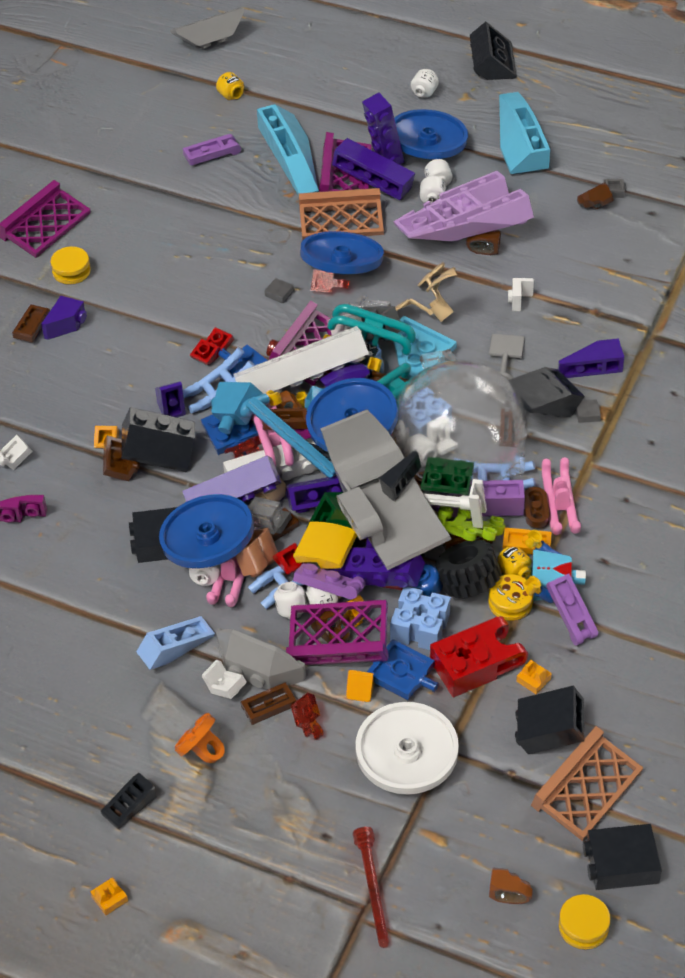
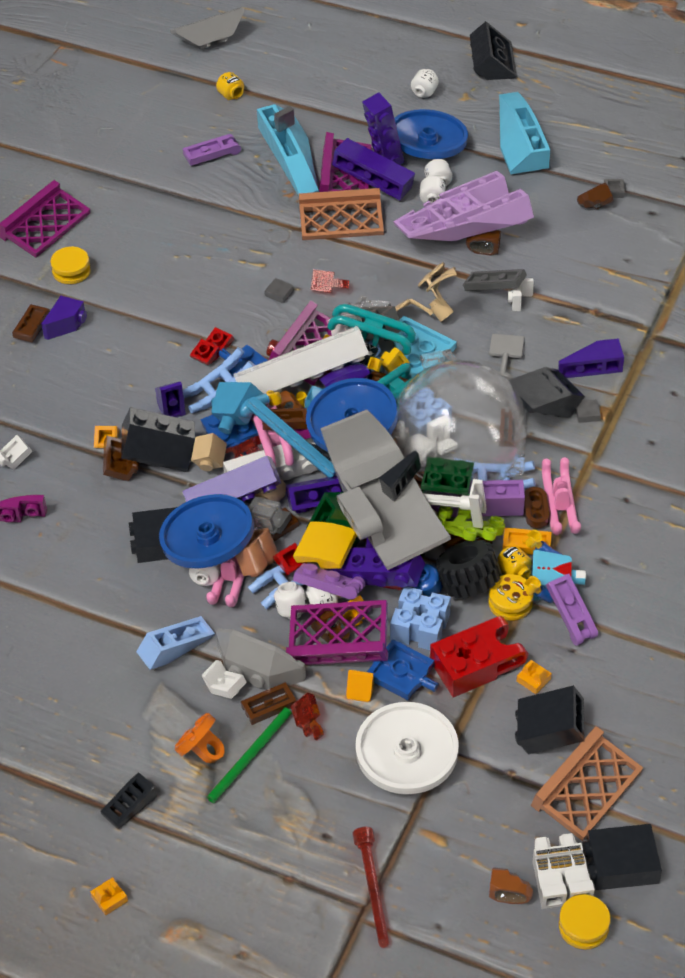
blue dish [300,231,384,274] -> none
none -> tan brick [191,433,227,471]
none -> green piece [207,707,292,803]
none -> flat silver tile [274,106,295,132]
none -> yellow tile [380,347,410,373]
none -> dark grey tile [463,269,527,291]
none -> white hips [532,833,595,909]

